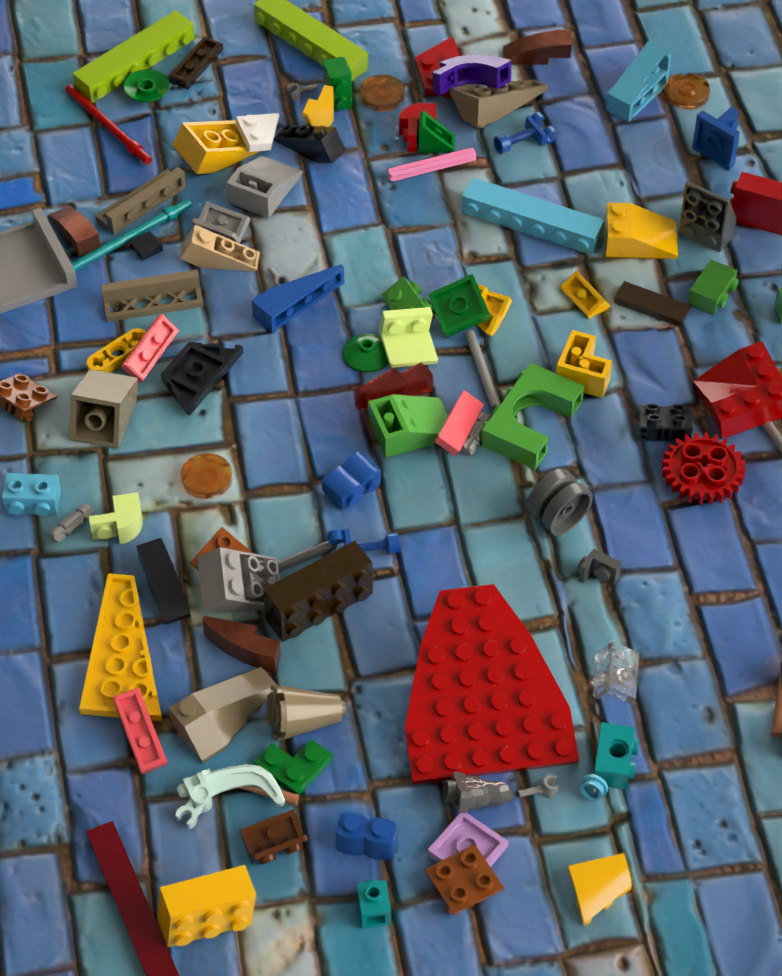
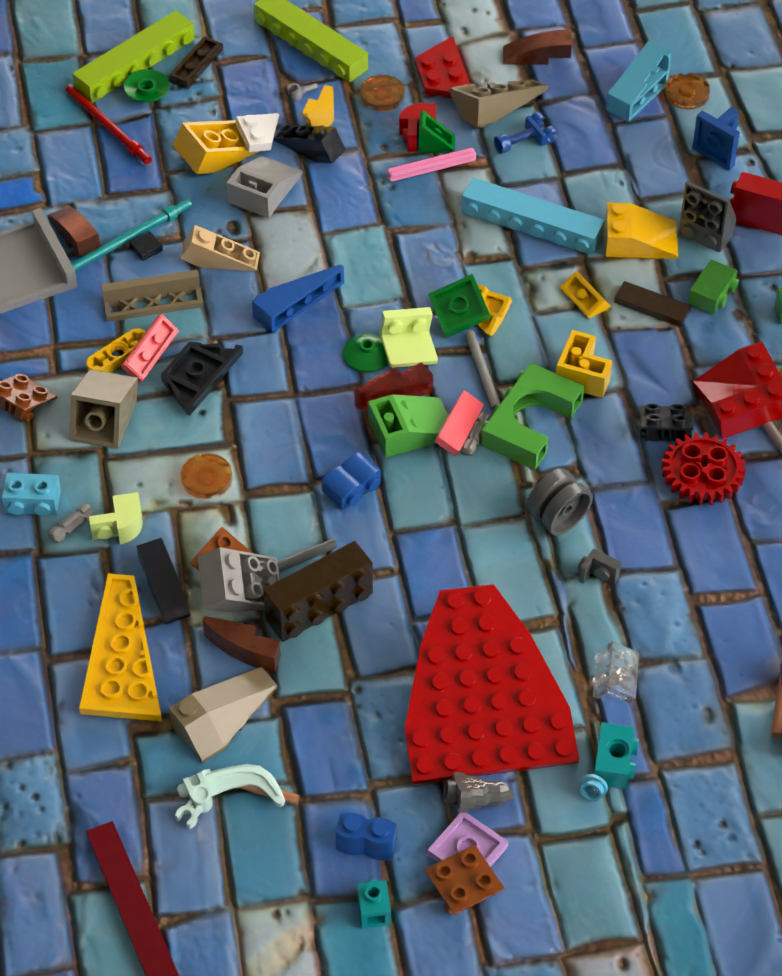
dark tan fence [95,167,186,235] -> none
coral tile [112,687,168,775] -> none
yellow brick [157,865,256,947] -> none
light grey bracket [192,201,251,243] -> none
reddish brown bracket [239,809,308,865] -> none
green plate [254,739,333,796] -> none
dark tan cone [267,685,346,741] -> none
light grey hand [268,266,289,286] -> none
green brick [323,57,352,112] -> none
blue bar [327,528,400,554] -> none
bright green bracket [381,276,436,320] -> none
dark purple arch [432,55,511,95] -> none
light grey hand [518,775,559,798] -> none
yellow slope [568,853,632,925] -> none

